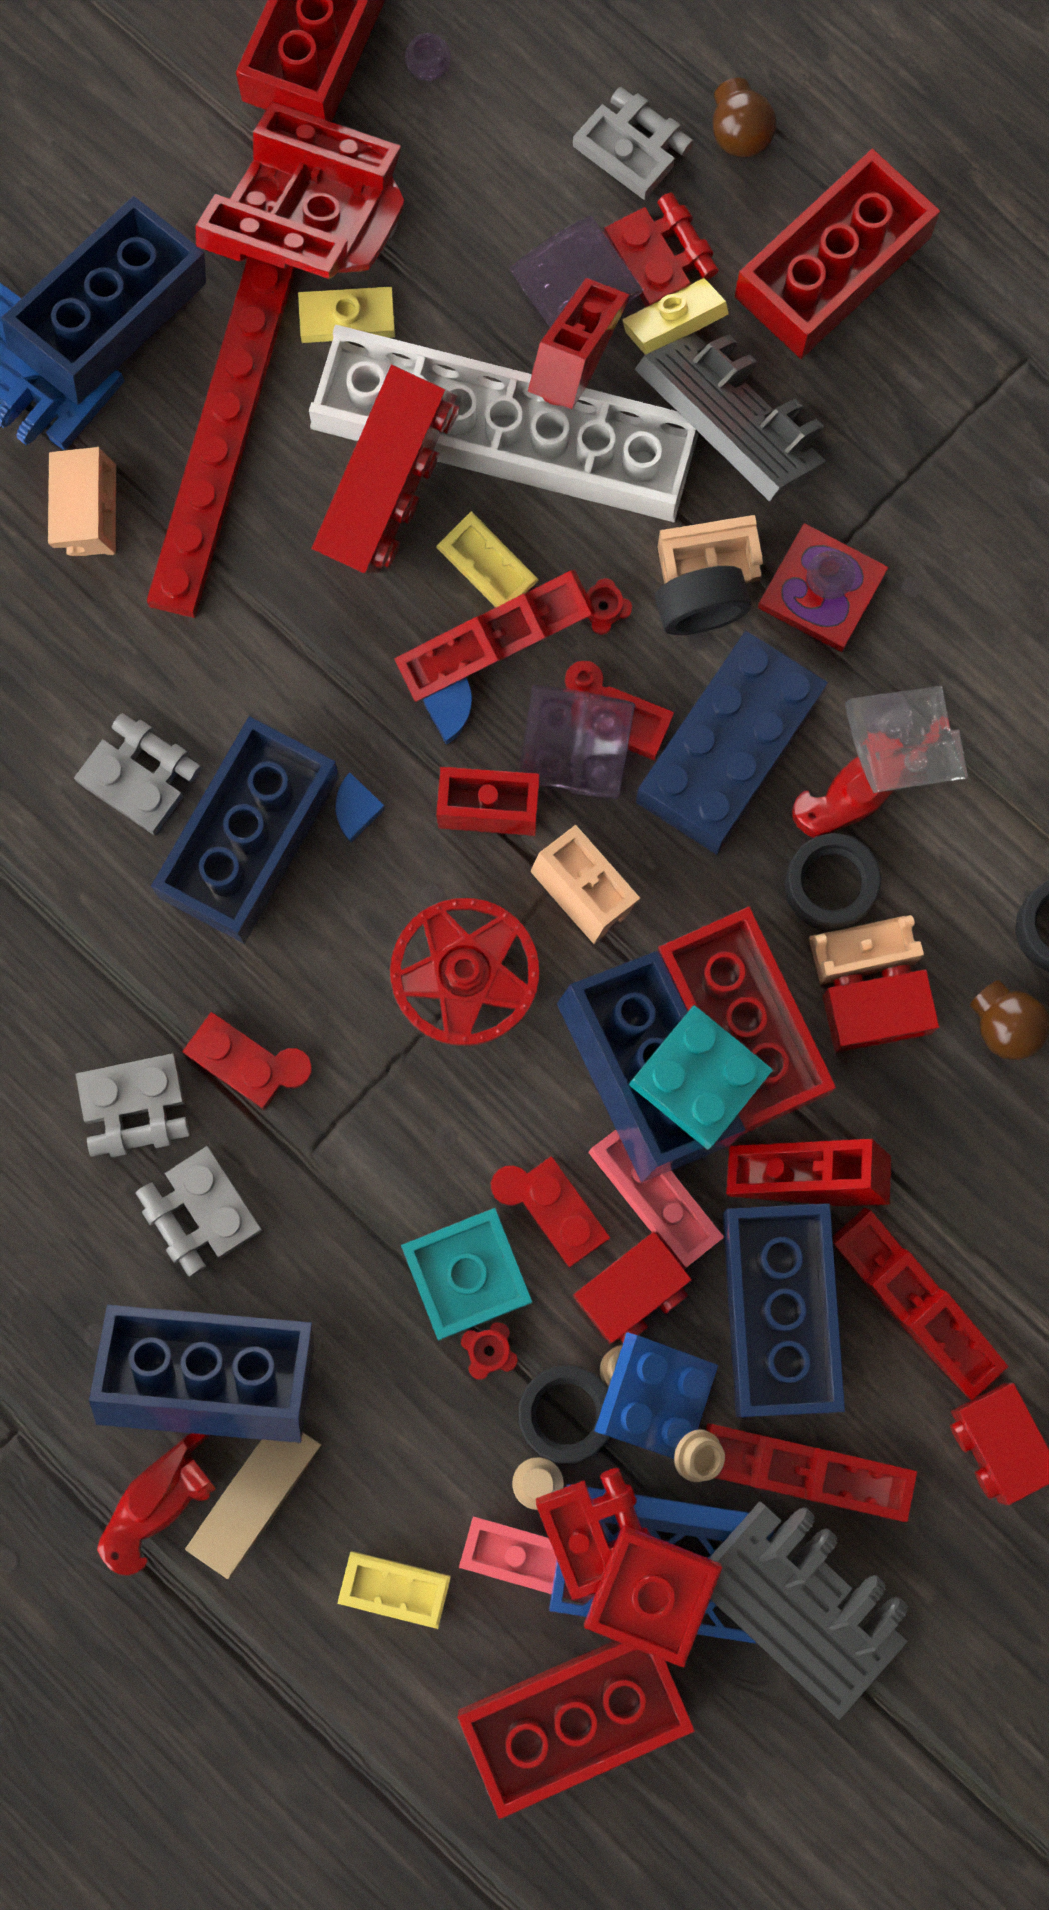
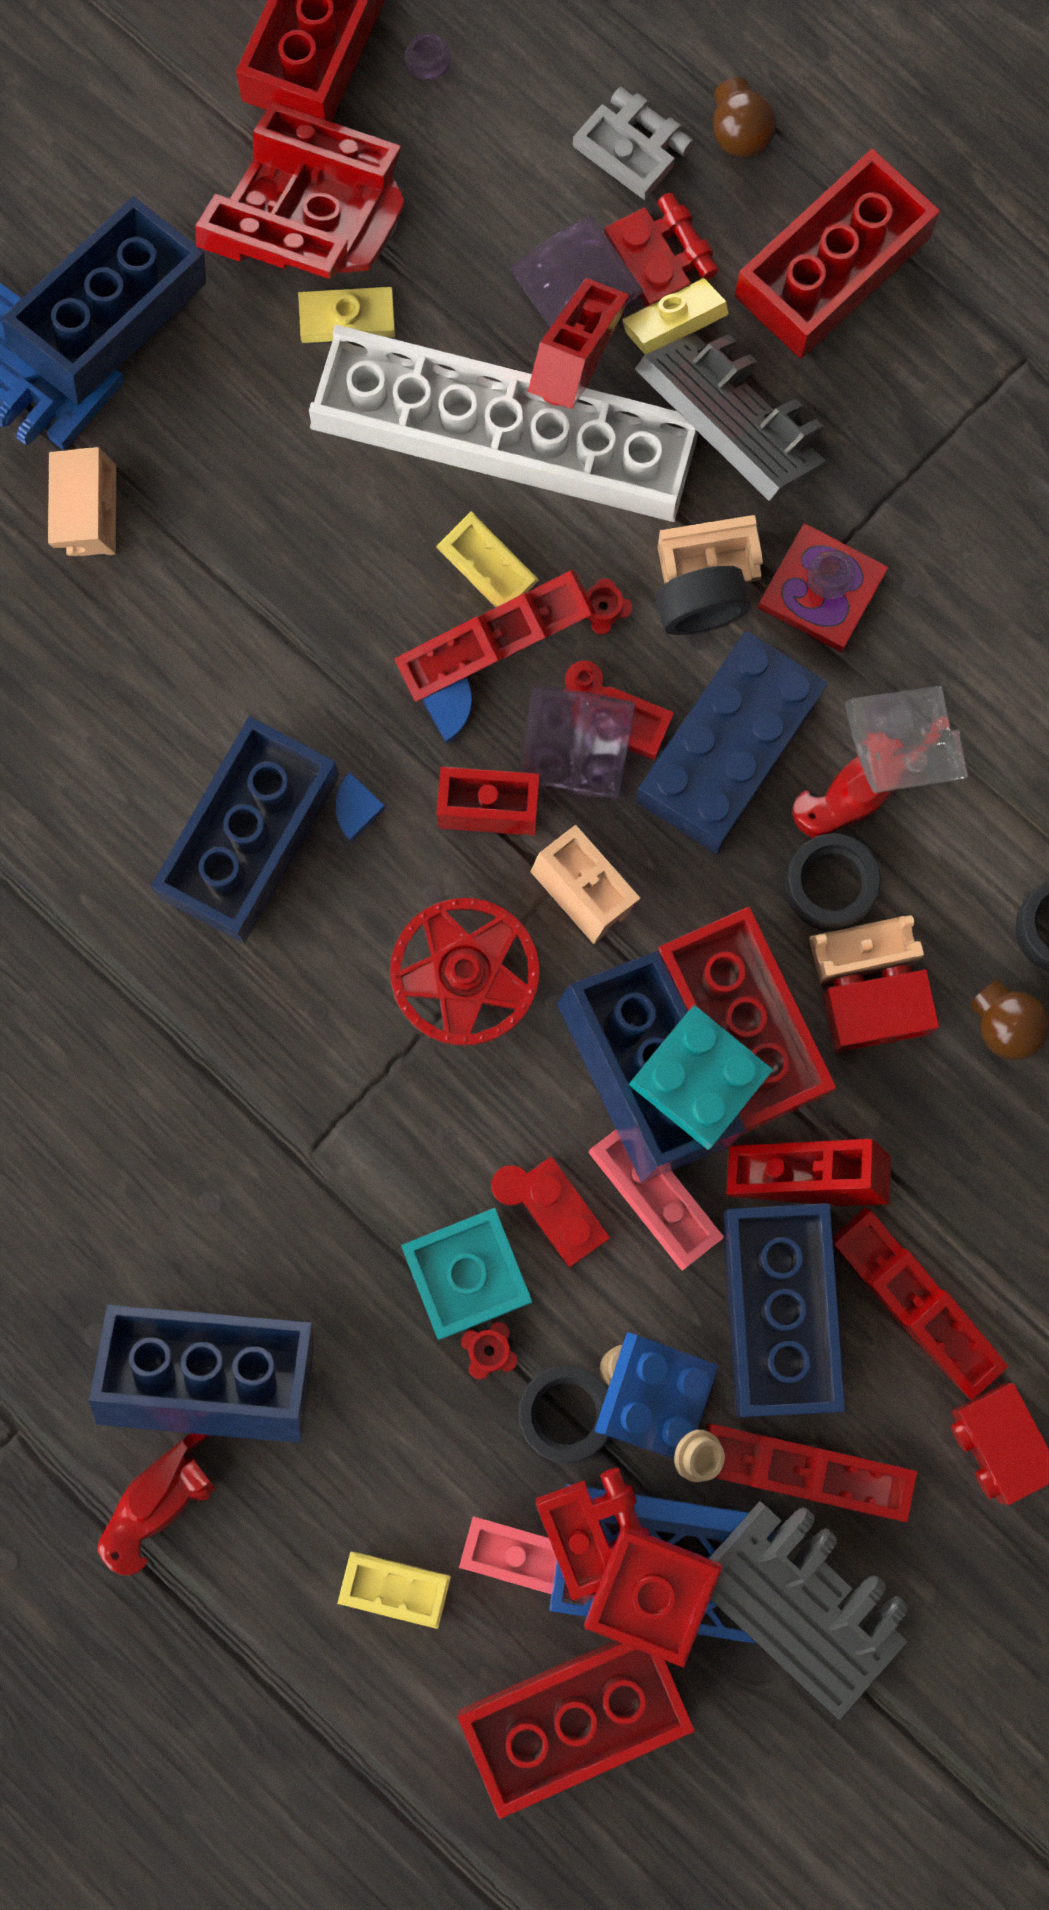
light grey plate [74,713,202,836] -> none
light grey plate [76,1053,190,1157] -> none
light grey plate [136,1146,263,1277] -> none
red plate [147,257,295,618] -> none
red hinge [182,1012,312,1111] -> none
tan slope [185,1432,321,1579] -> none
red brick [311,364,460,574] -> none
tan plate [512,1457,564,1510] -> none
red brick [573,1231,692,1344] -> none

